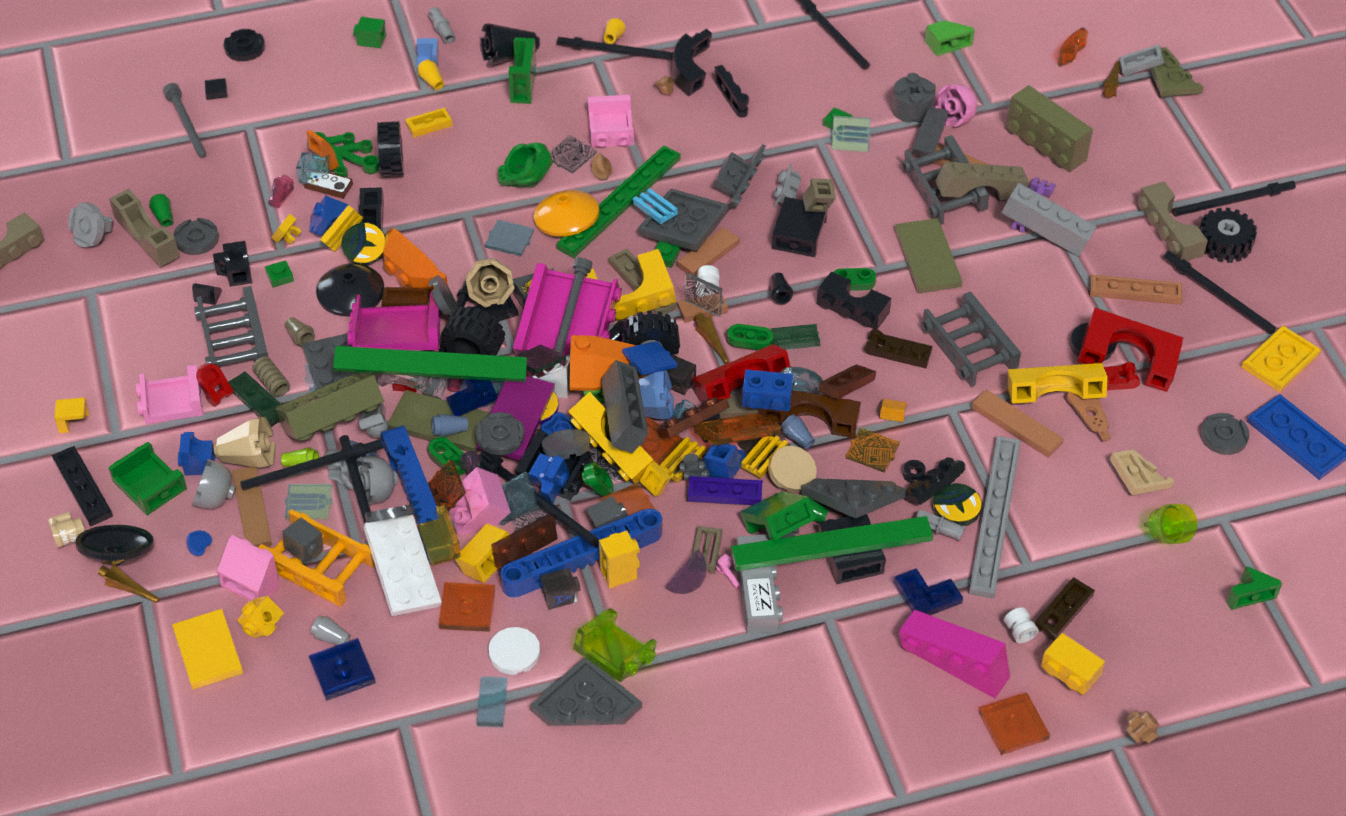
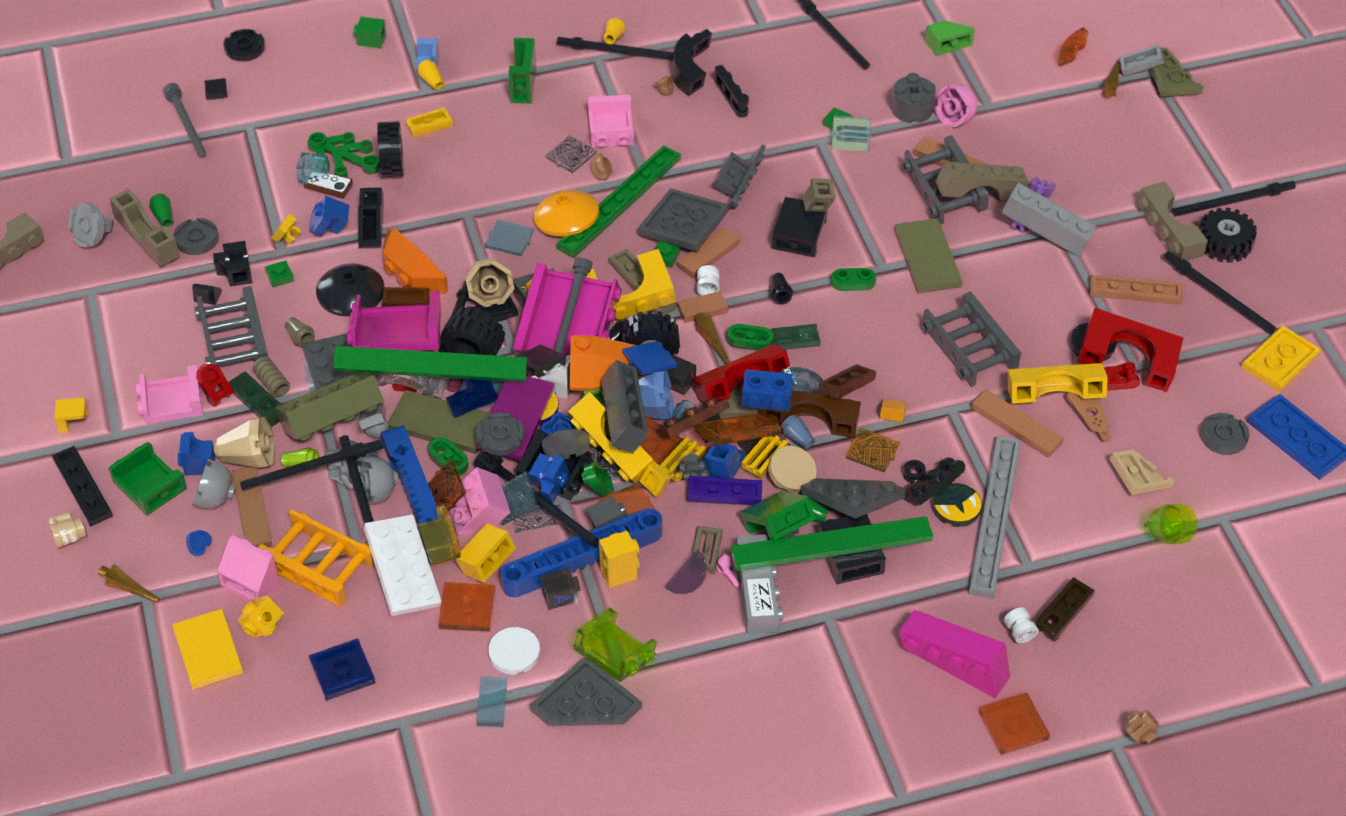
black dish [76,525,153,566] -> none
clear pink cone [268,174,294,208] -> none
dark grey brick [282,517,323,563] -> none
clear light blue piece [285,484,333,519] -> none
orange slope [306,129,338,170] -> none
light grey cone [310,615,351,648] -> none
yellow tile [320,205,363,252] -> none
tile [341,223,385,266] -> none
dark grey tile [365,504,415,523] -> none
light grey pin [428,7,456,44] -> none
dark grey tile [429,276,458,319] -> none
sand blue cone [432,414,468,437] -> none
clear purple tile [460,450,481,476] -> none
black cone [480,23,540,66] -> none
copper plate [491,515,558,569] -> none
green helmet [497,143,553,188] -> none
medium azure tile [633,188,678,224] -> none
clear piece [683,273,724,317] -> none
light grey hinge [773,164,801,207] -> none
black arch [817,272,891,330] -> none
dark brown plate [864,329,933,369] -> none
clear blue plate [894,568,963,615] -> none
flat silver tile [912,106,949,156] -> none
light grey axle [916,510,965,541] -> none
olive brick [1006,85,1093,173] -> none
yellow brick [1041,633,1105,695] -> none
green slope [1227,567,1282,610] -> none

